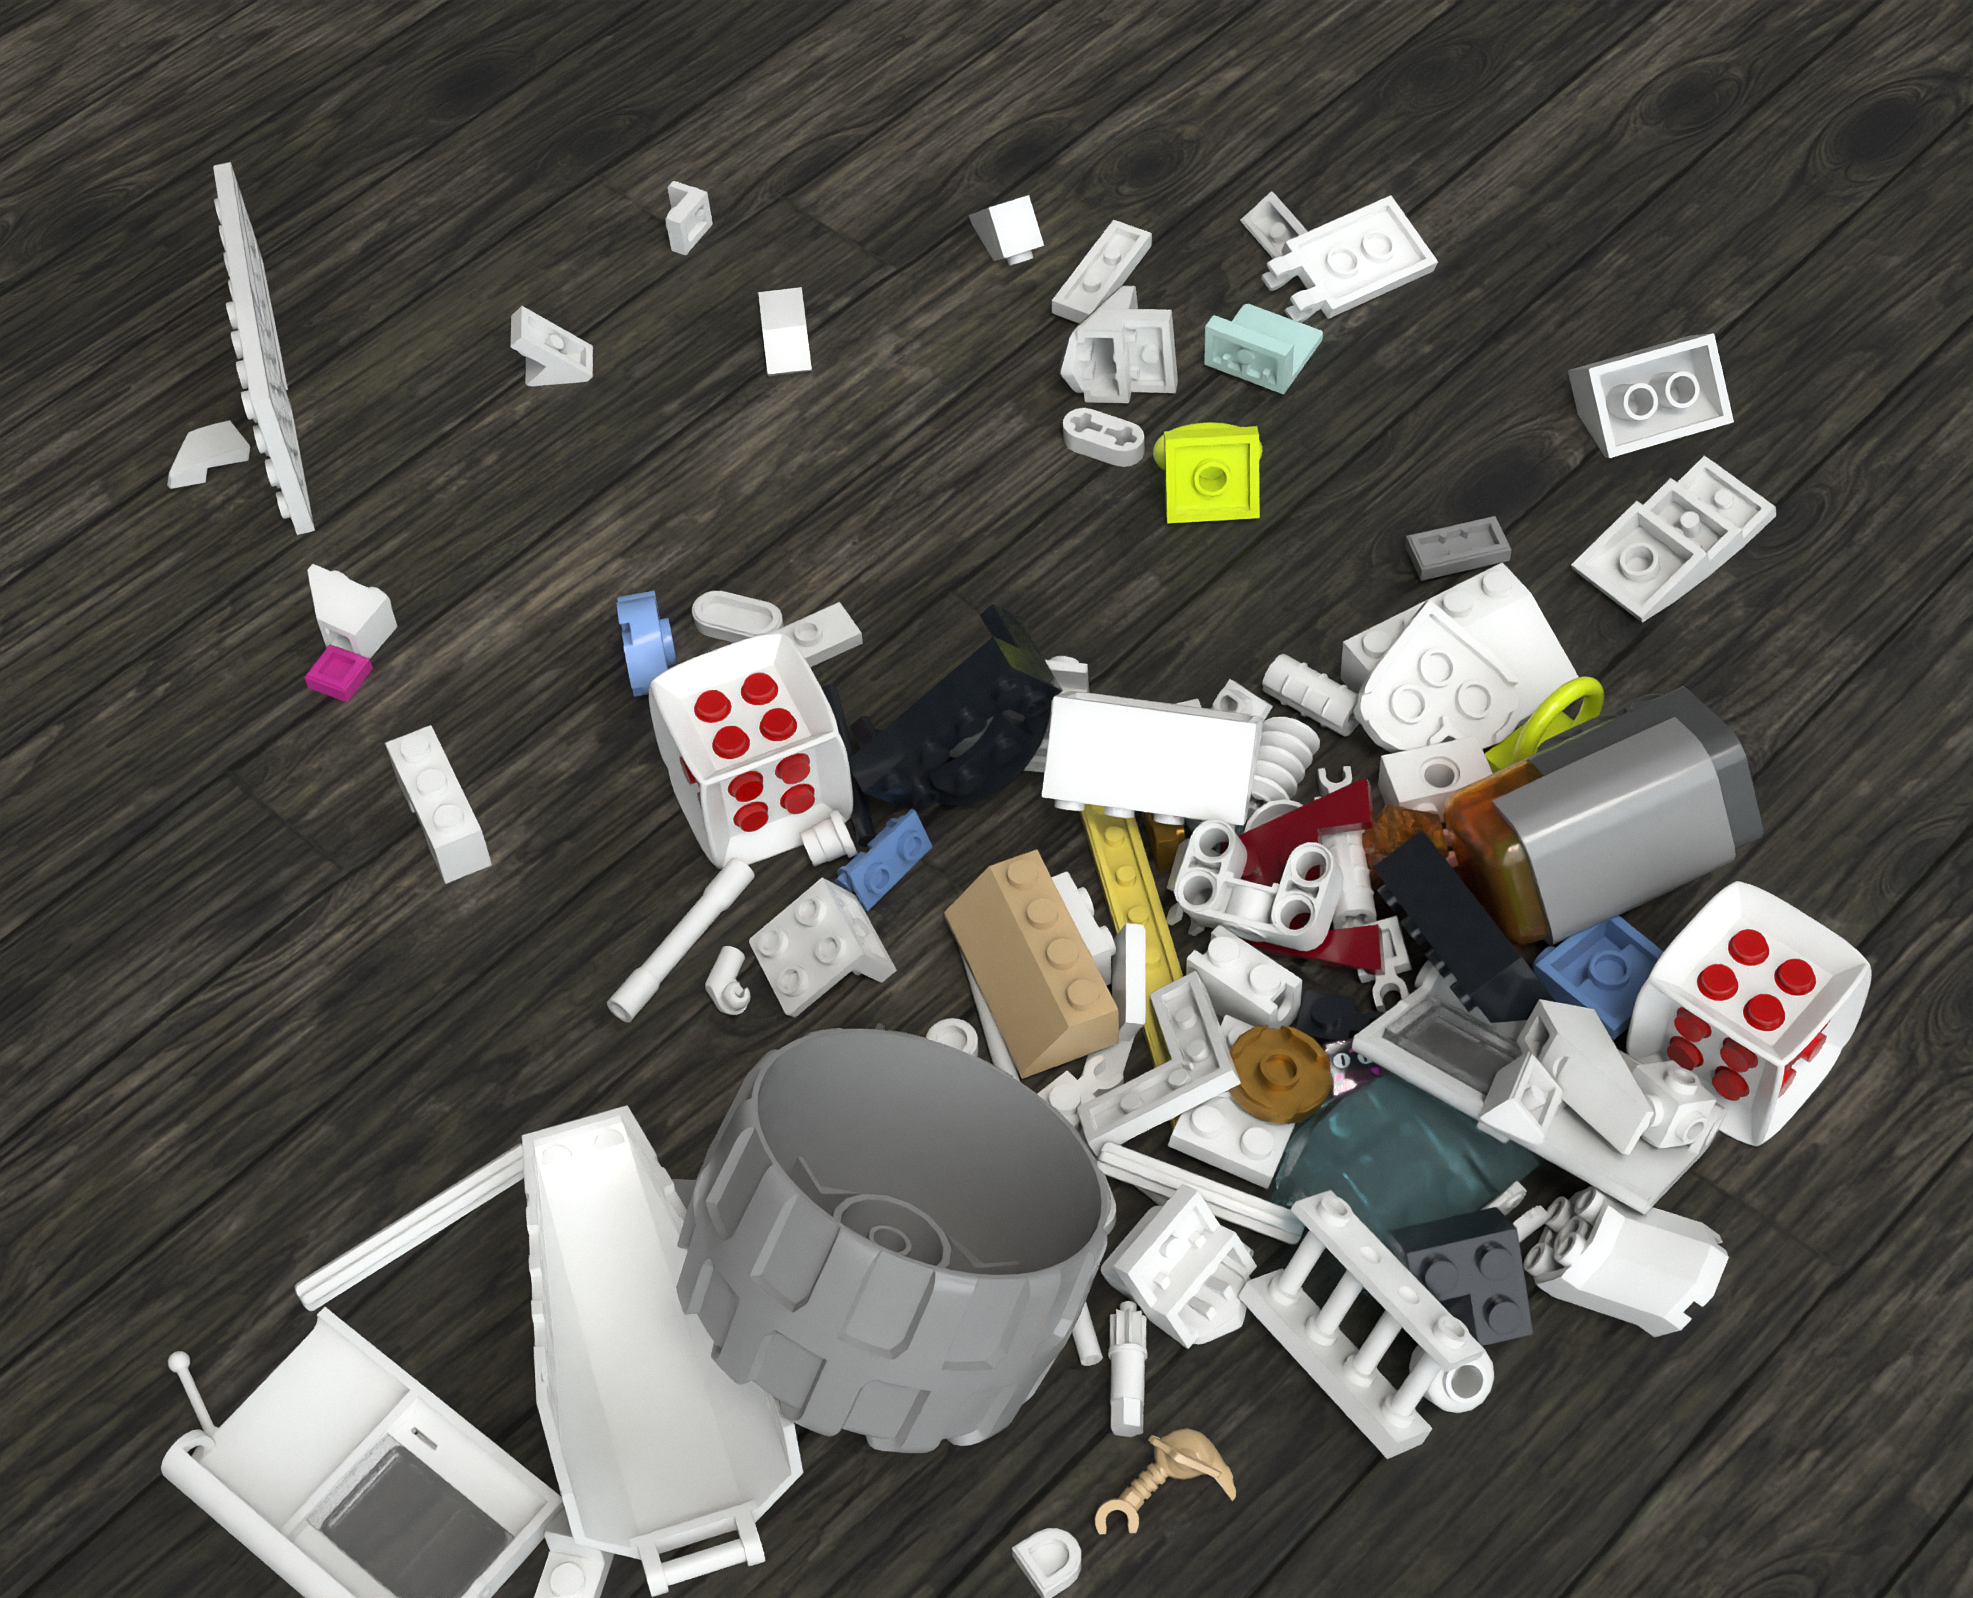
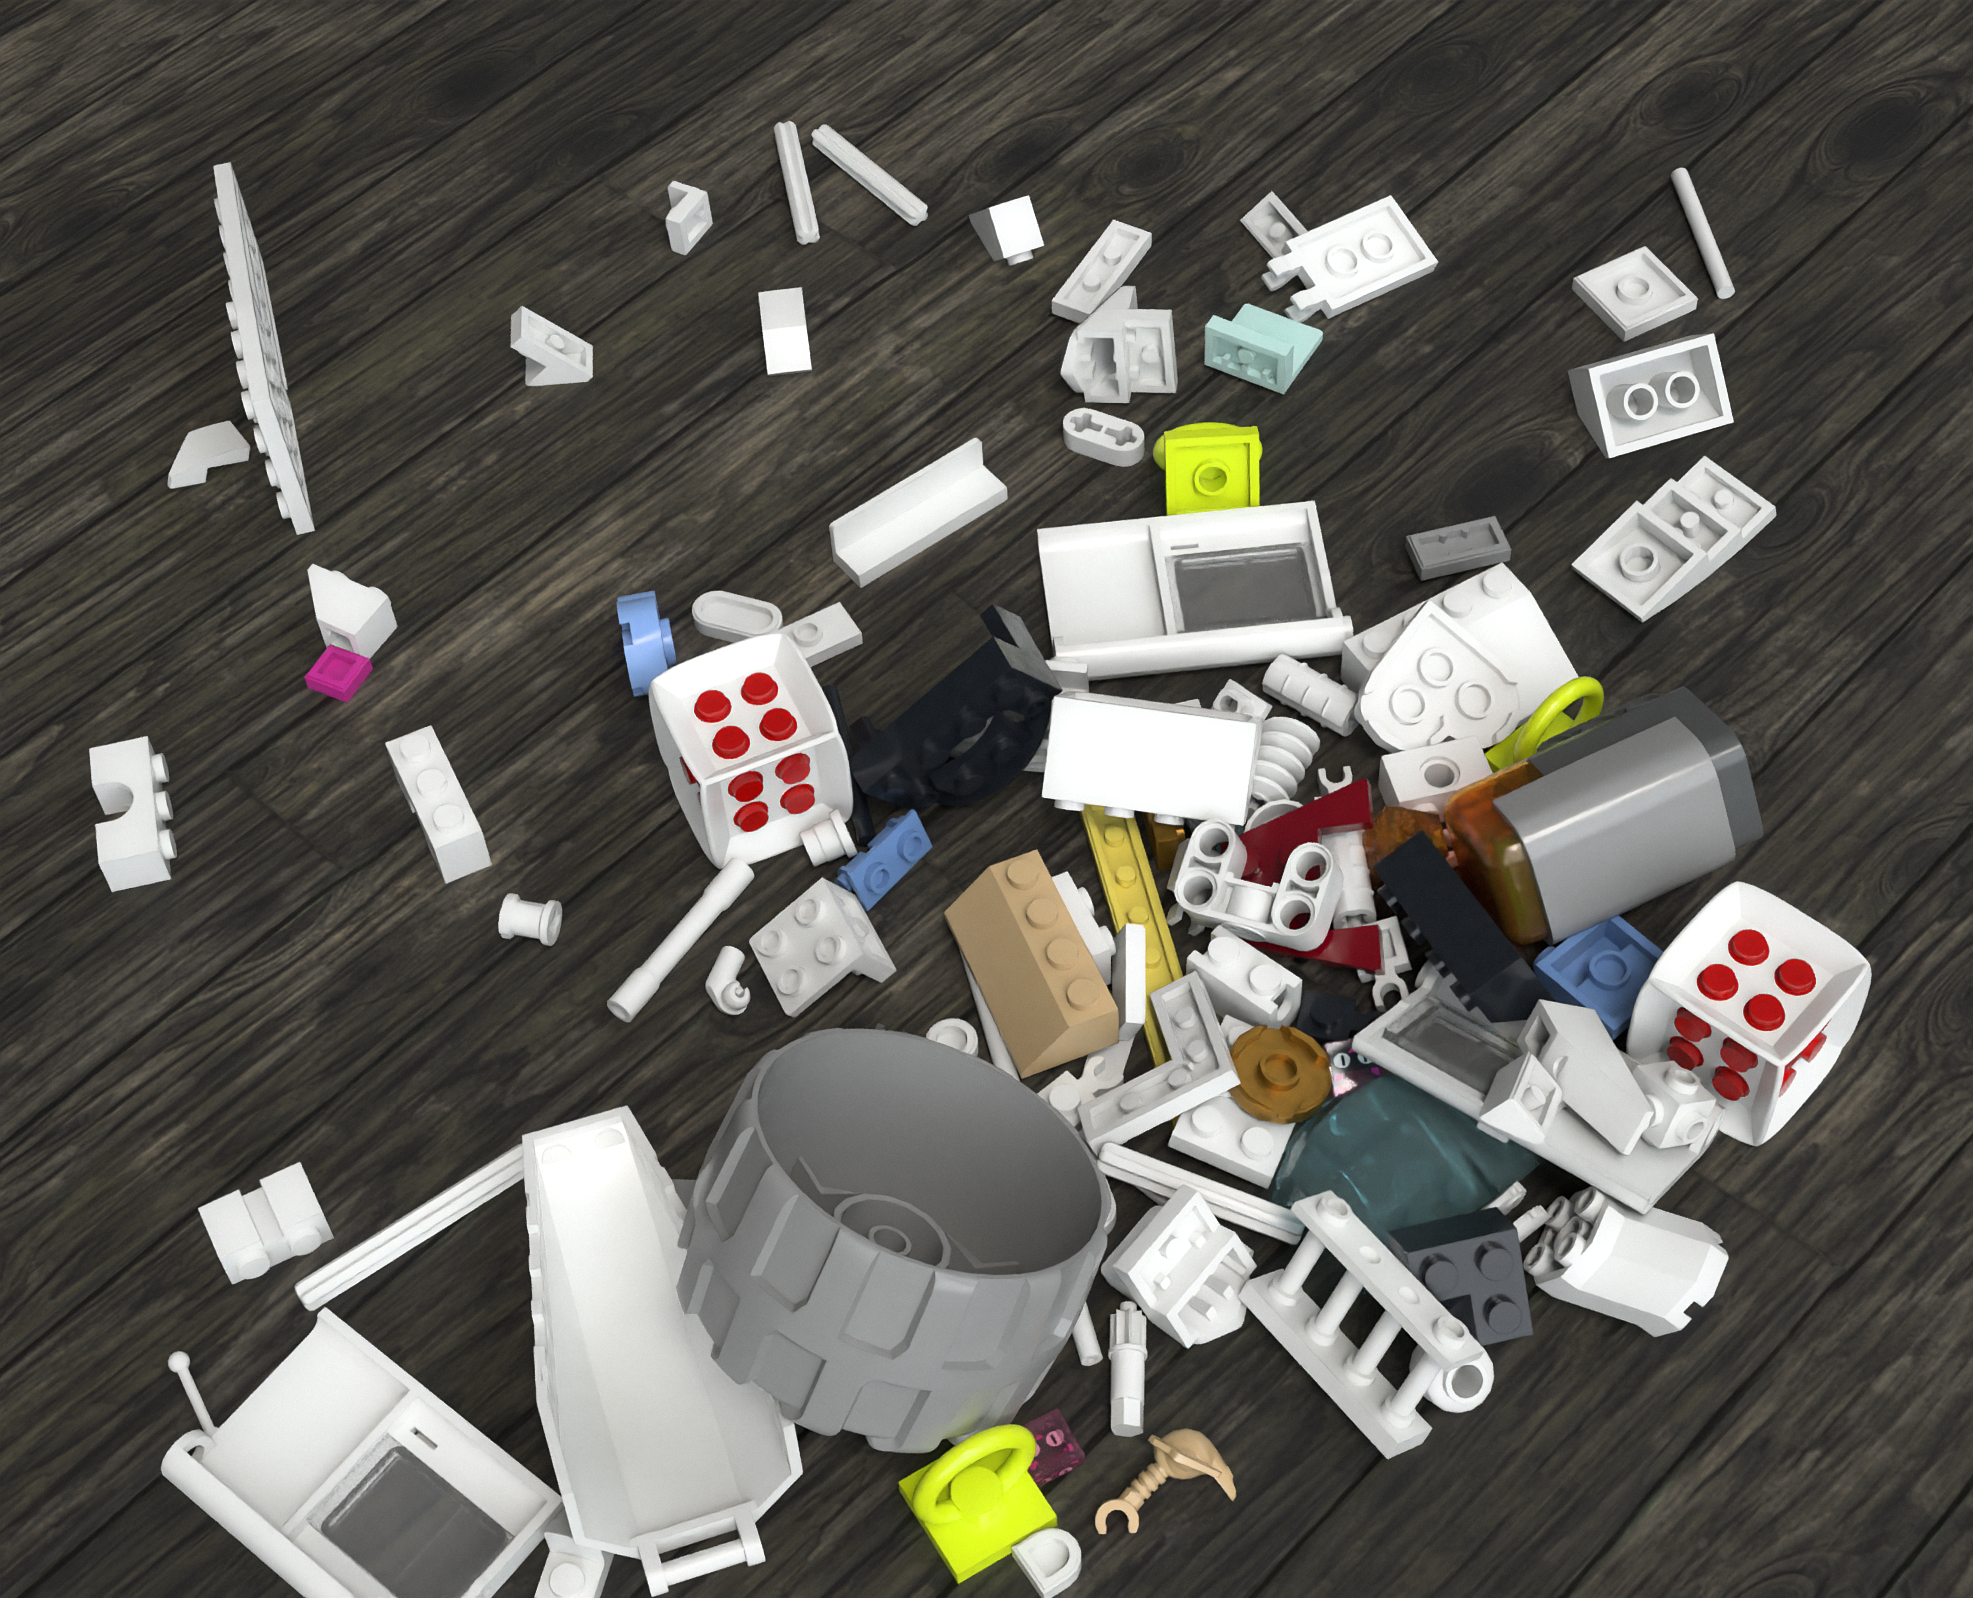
none -> white arch [89,736,177,892]
none -> white brick [198,1162,334,1285]
none -> white bush [498,893,562,946]
none -> white axle [774,121,820,245]
none -> white axle [811,125,928,226]
none -> white panel [829,438,1008,588]
none -> neon yellow tile [898,1424,1058,1584]
none -> clear pink tile [1012,1408,1085,1487]
none -> white piece [1037,501,1353,681]
none -> white tile [1572,246,1698,342]
none -> white bar [1671,168,1735,299]

